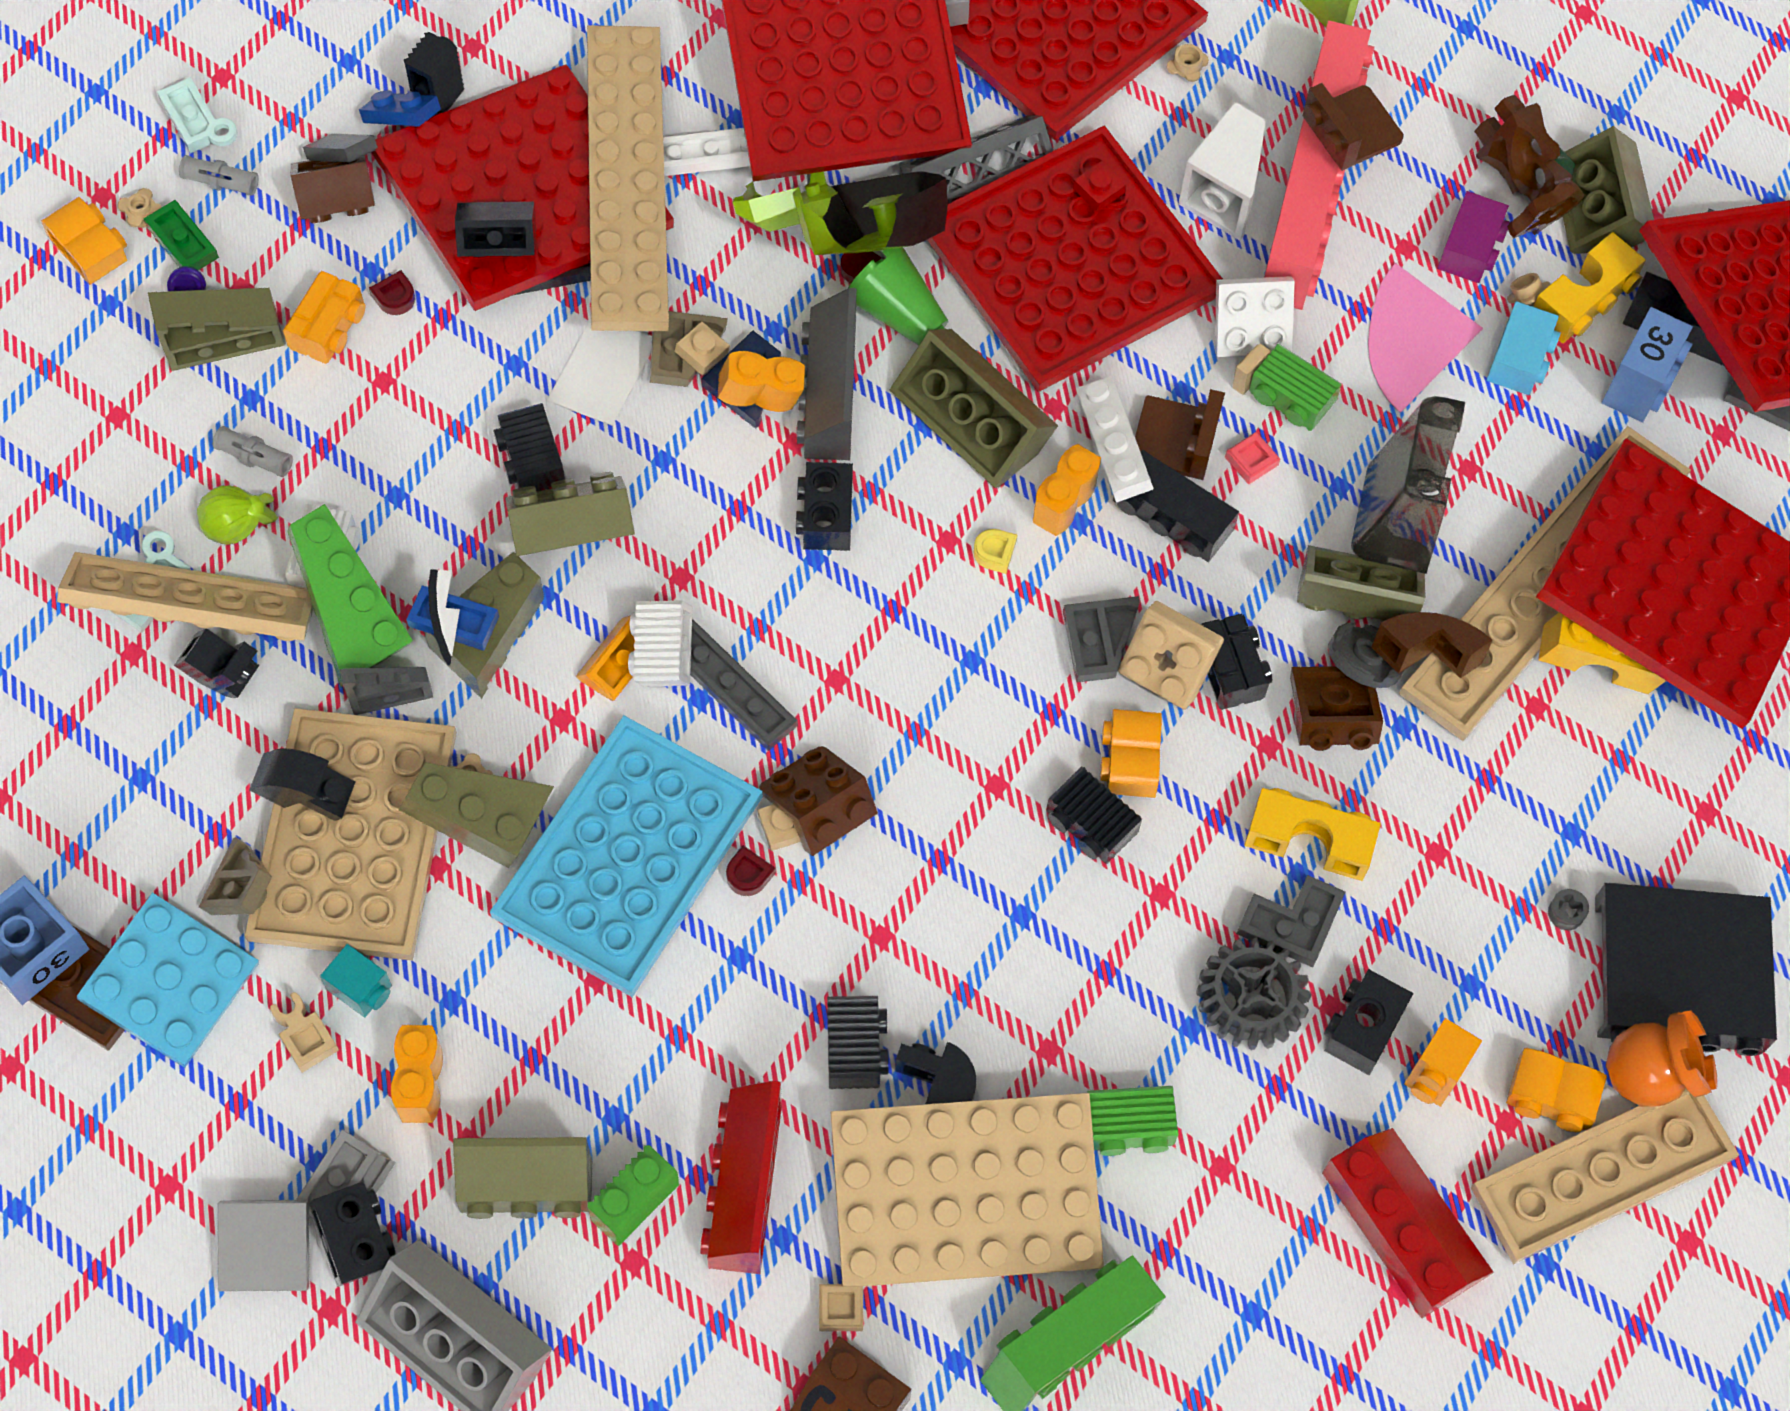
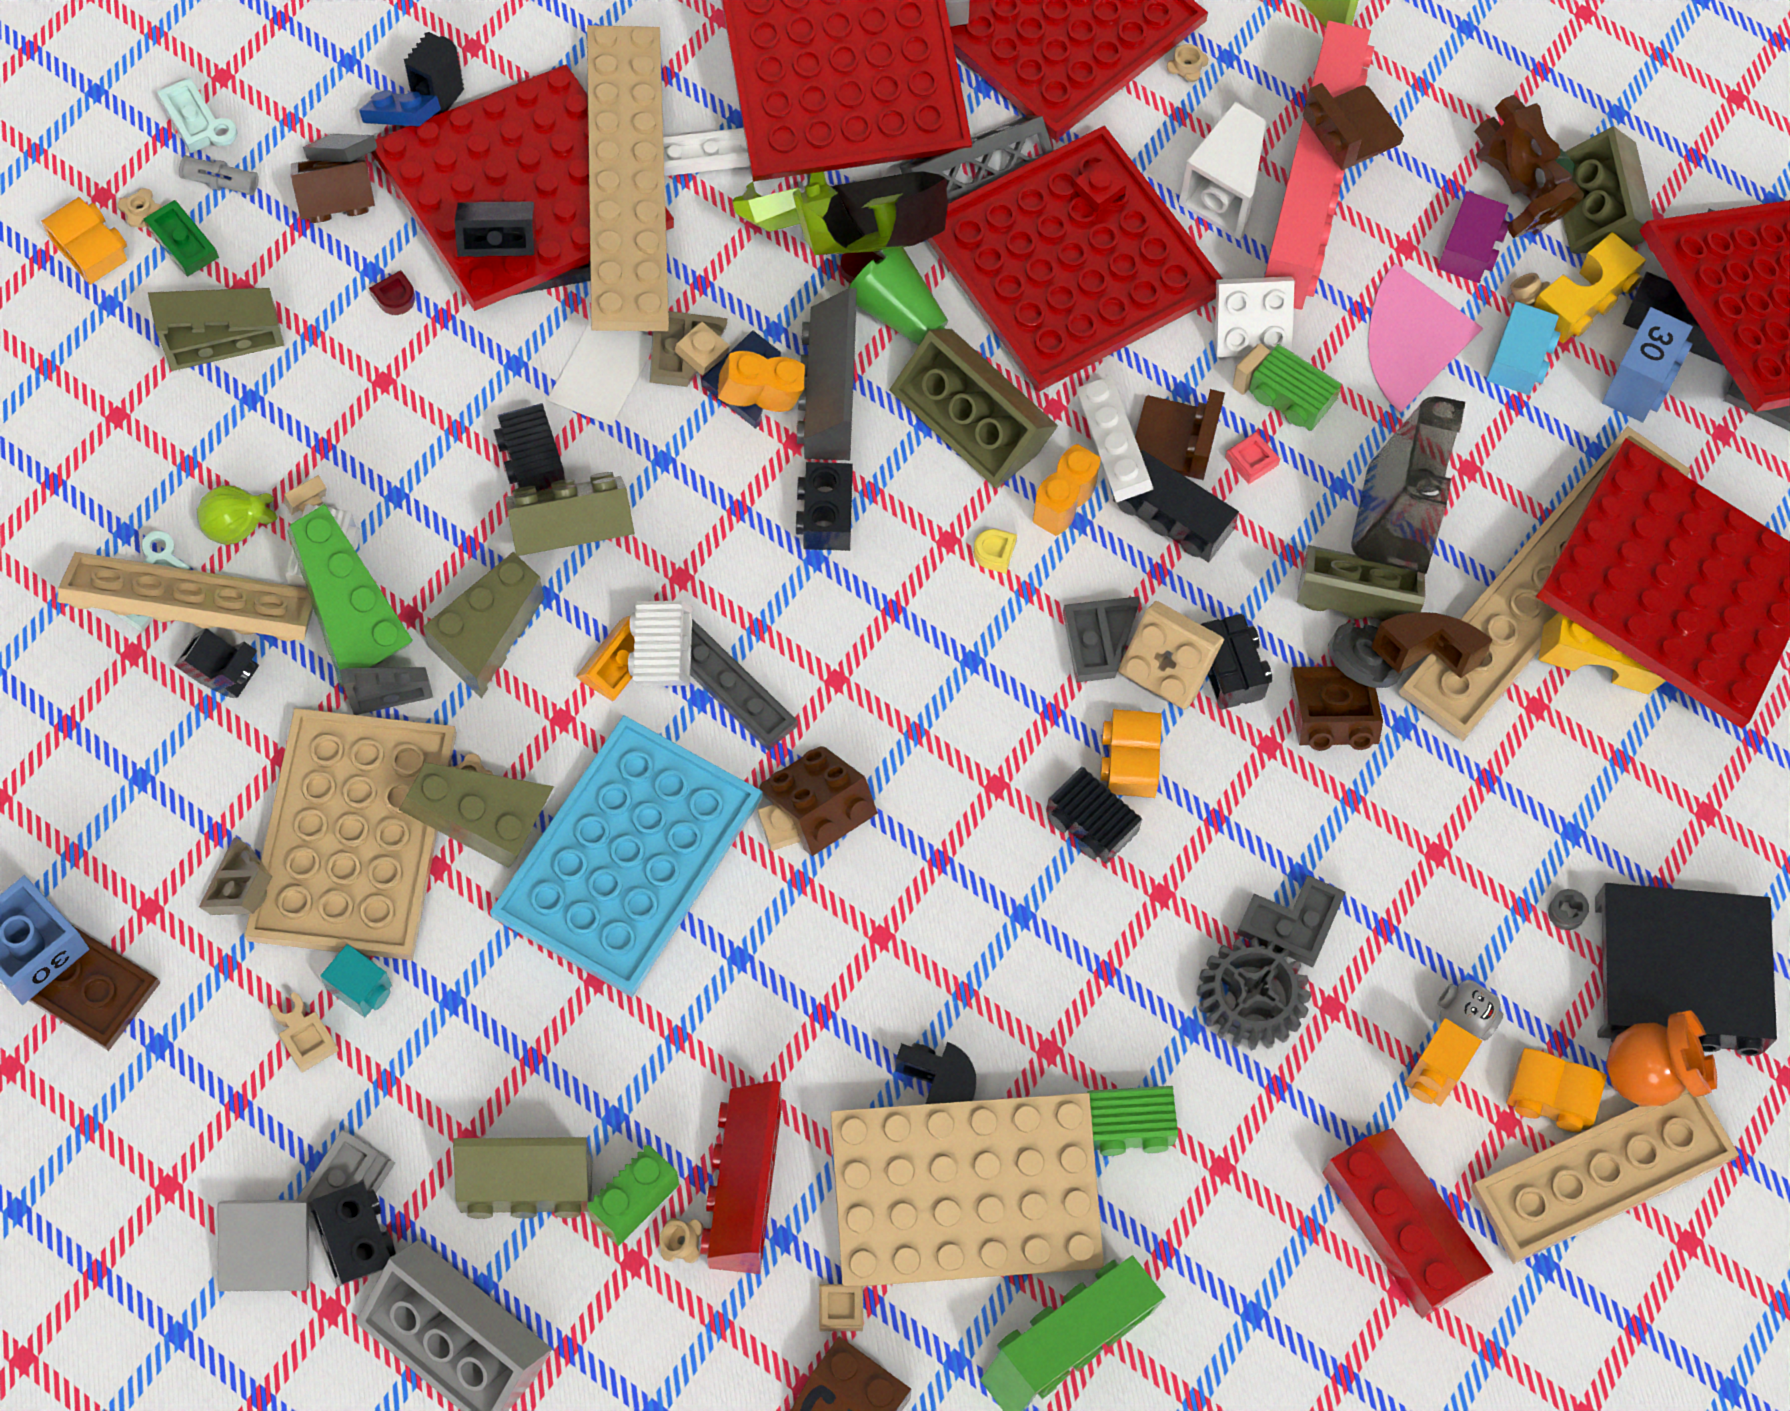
medium azure plate [77,892,259,1068] -> none
dark purple plate [167,266,206,292] -> none
light grey pin [212,426,293,477] -> none
black brick [249,748,356,821] -> none
light orange brick [283,271,366,364] -> none
light orange brick [391,1025,443,1123] -> none
blue plate [406,585,499,651] -> none
sticker [428,569,460,666] -> none
dark red tile [726,845,776,896] -> none
black brick [827,996,888,1089] -> none
yellow arch [1244,788,1381,881] -> none
black brick [1324,969,1414,1075] -> none
none -> tan plate [283,475,327,515]
none -> tan plate [659,1218,704,1263]
none -> light grey head [1437,980,1504,1041]

